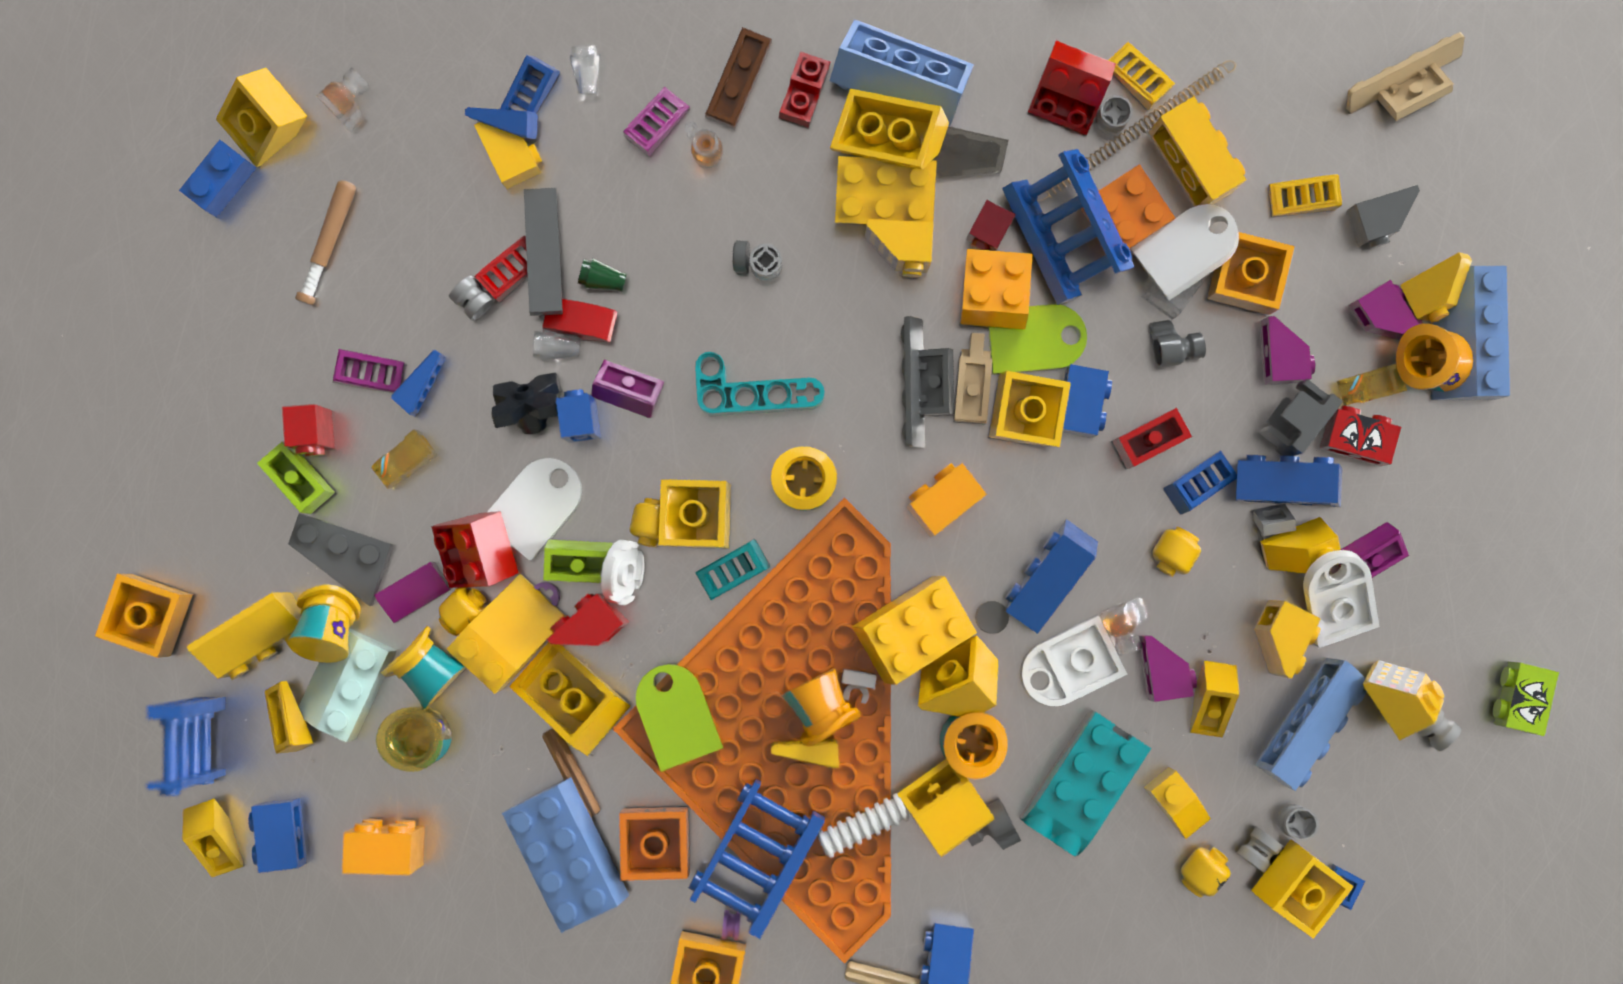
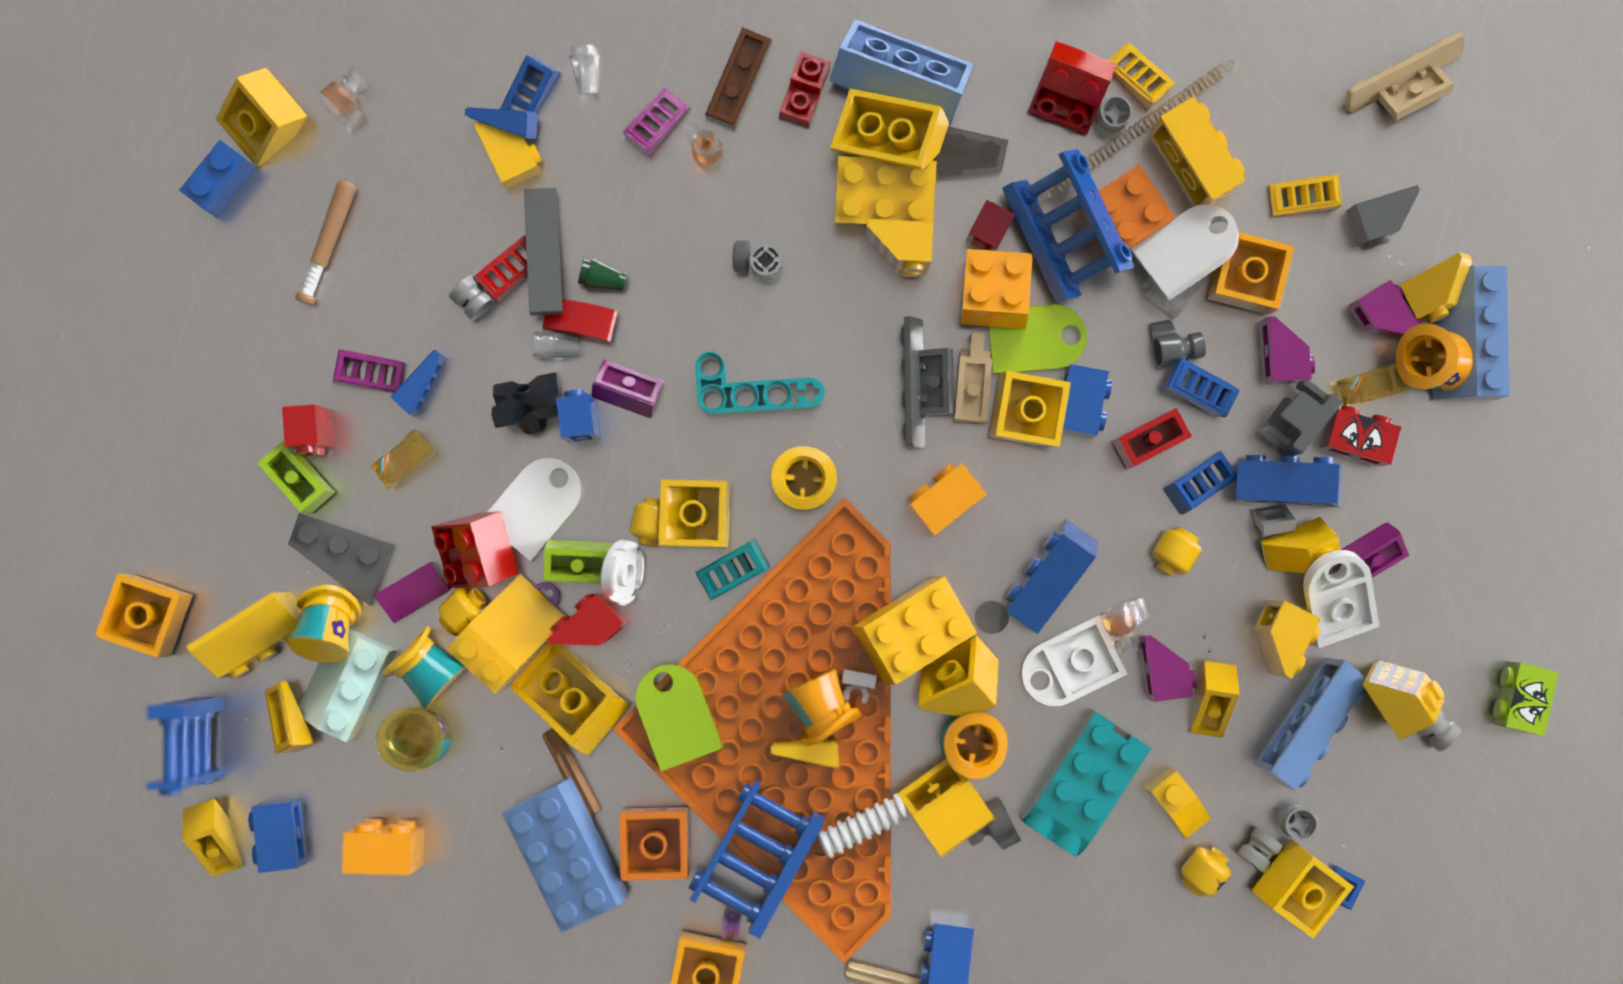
none -> blue slope [1165,358,1239,418]

